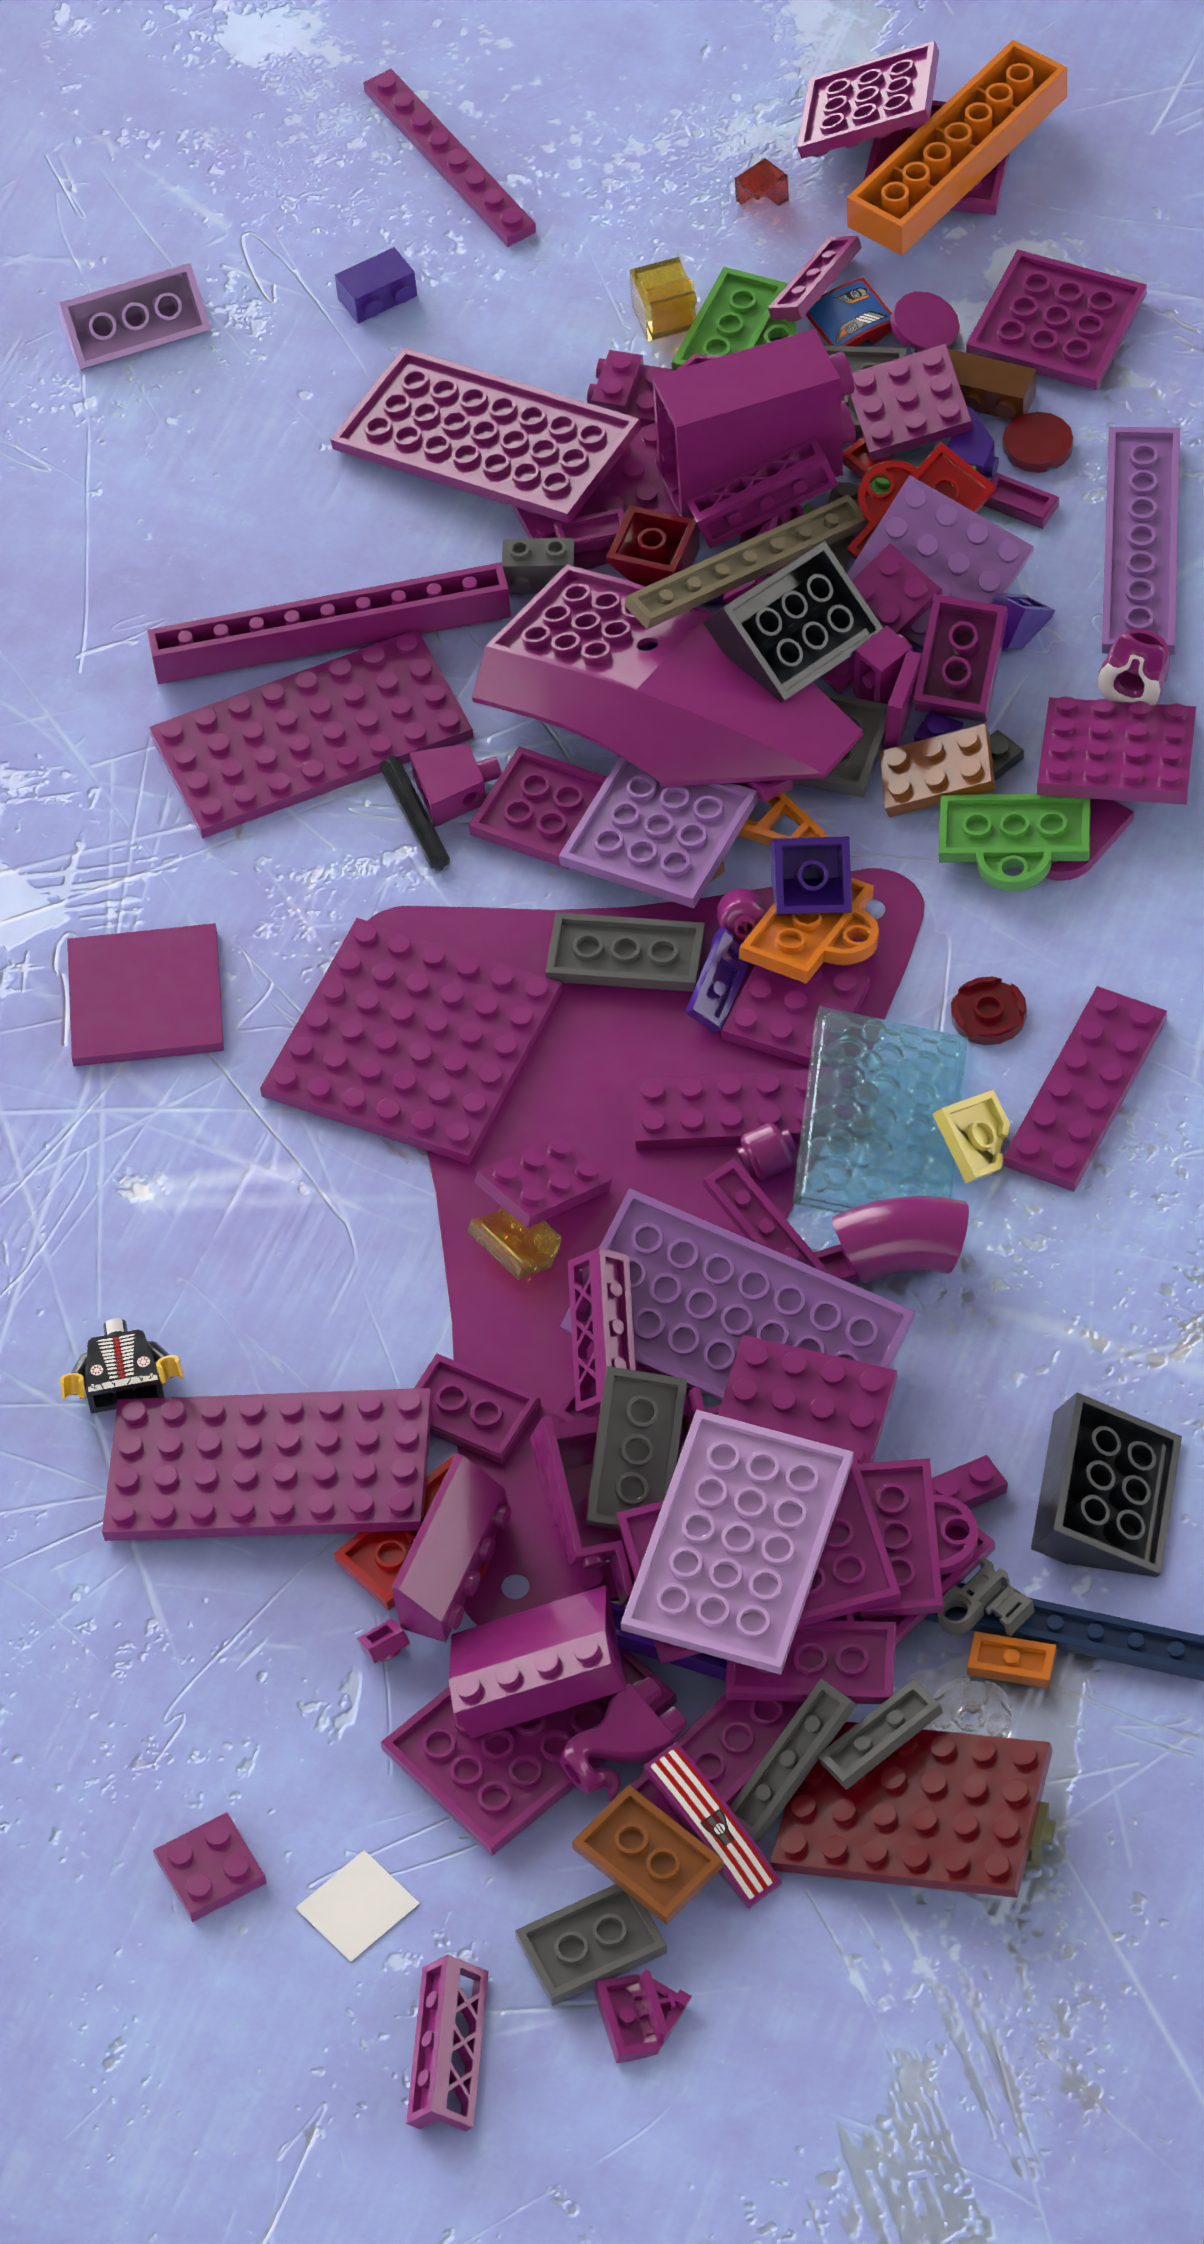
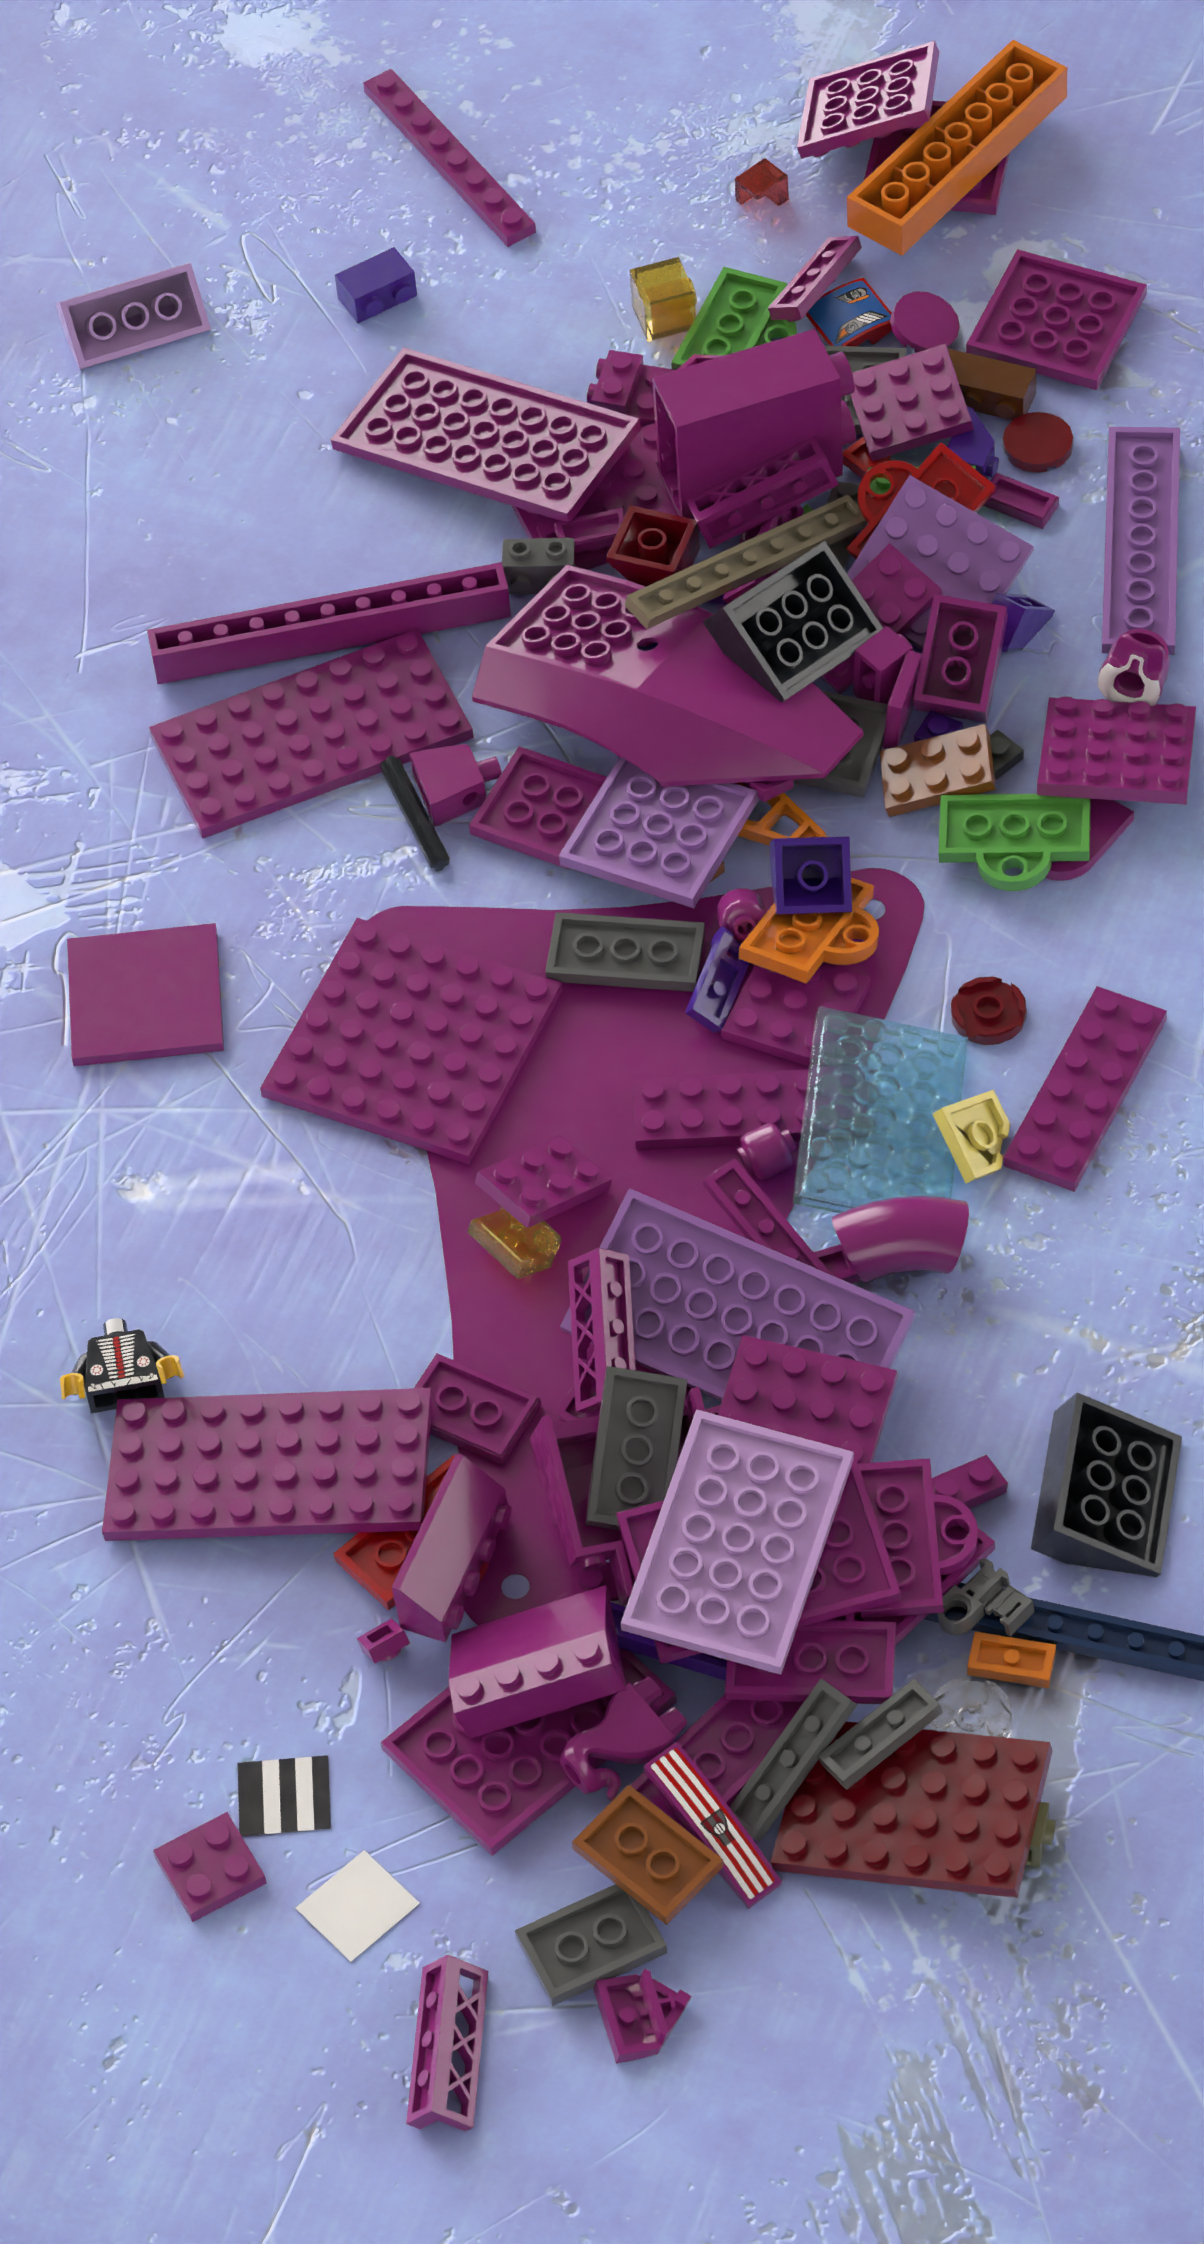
none -> black sticker [237,1755,331,1836]

